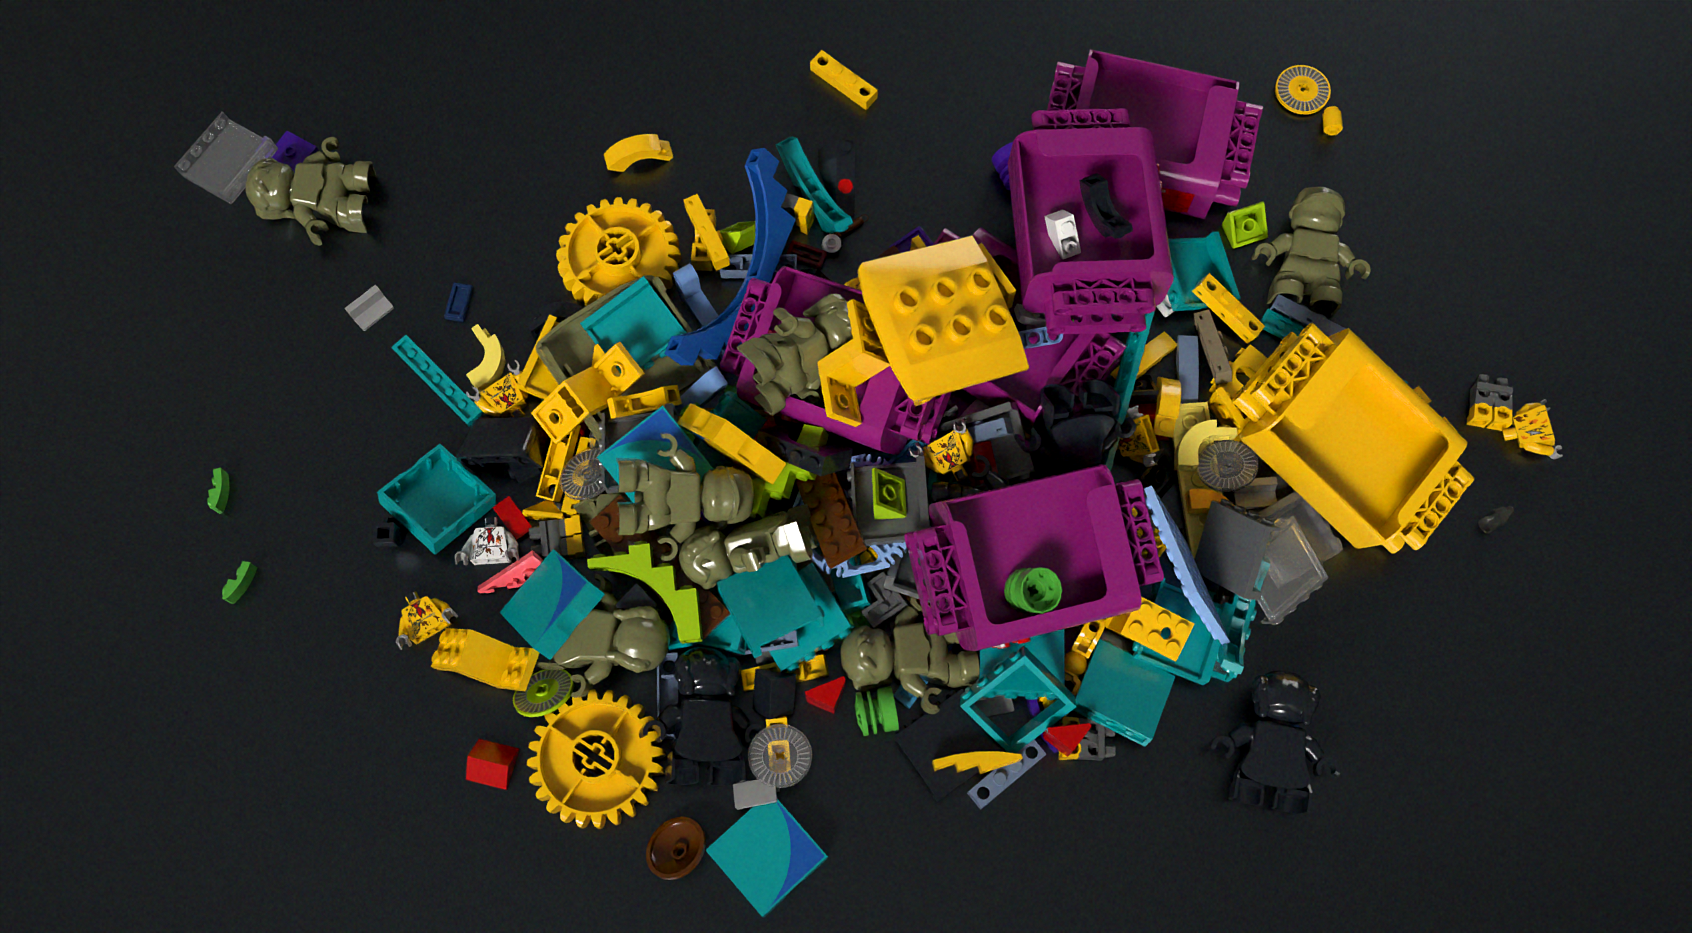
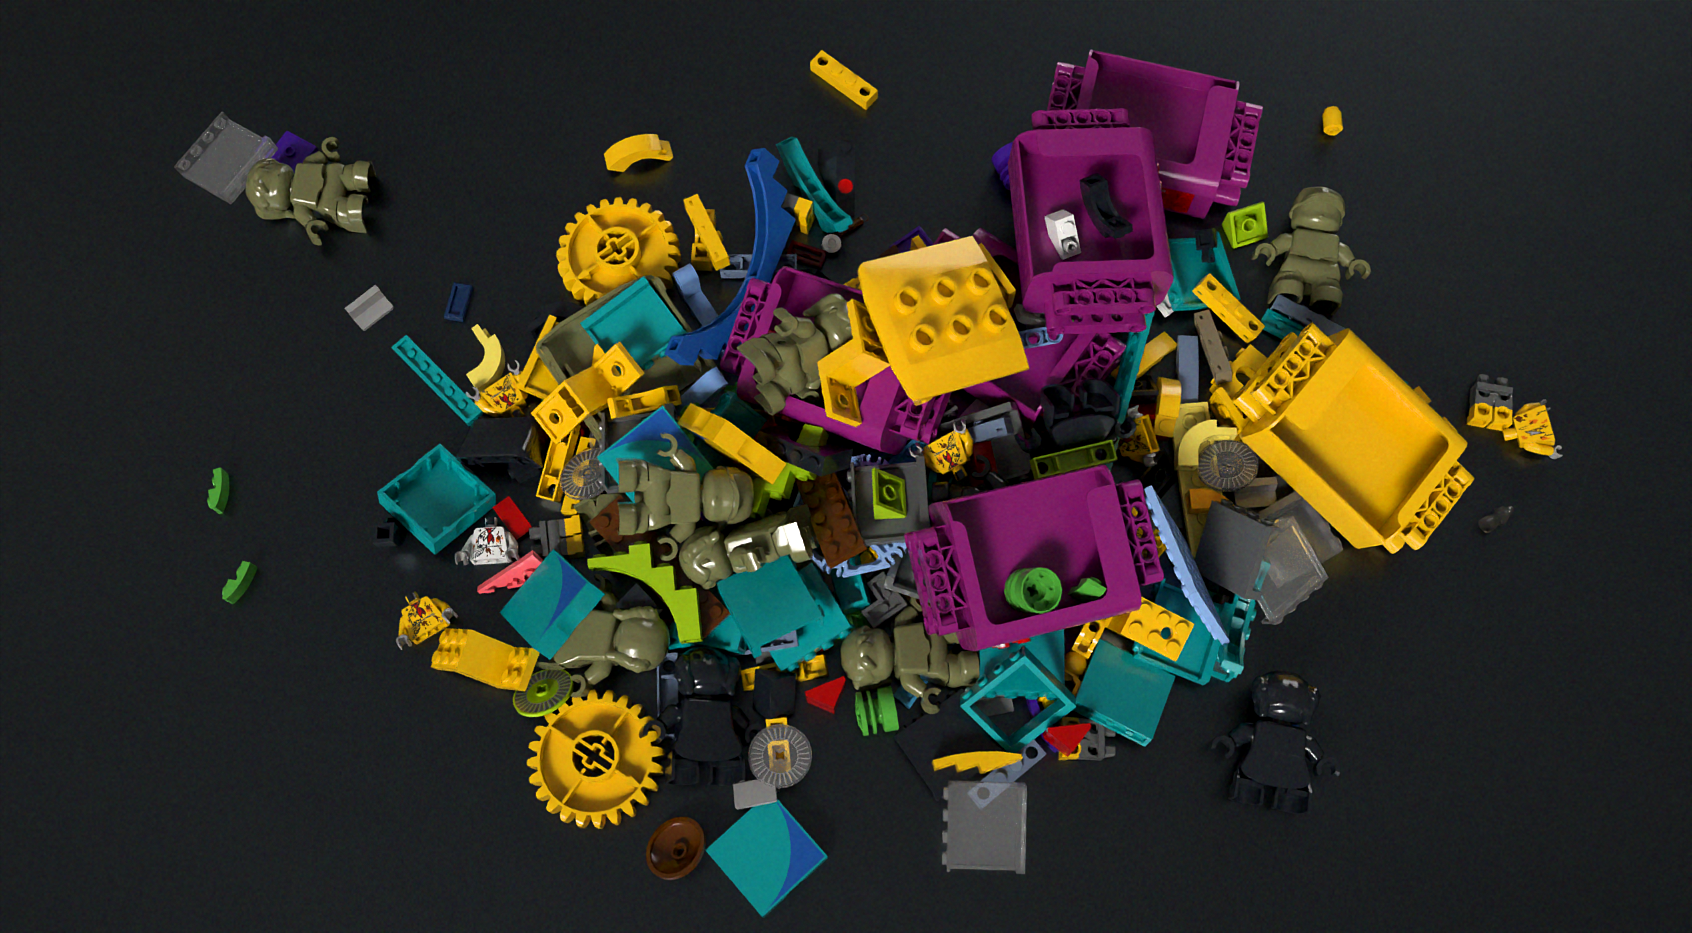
red slope [466,738,520,790] -> none
yellow slope [522,500,566,521] -> none
lime slope [720,221,755,255] -> none
piece [1275,65,1331,114] -> none
none -> clear panel [942,781,1027,874]
none -> lime piece [1030,440,1118,480]
none -> bright green slope [1068,577,1107,603]
none -> black plate [1195,228,1217,263]

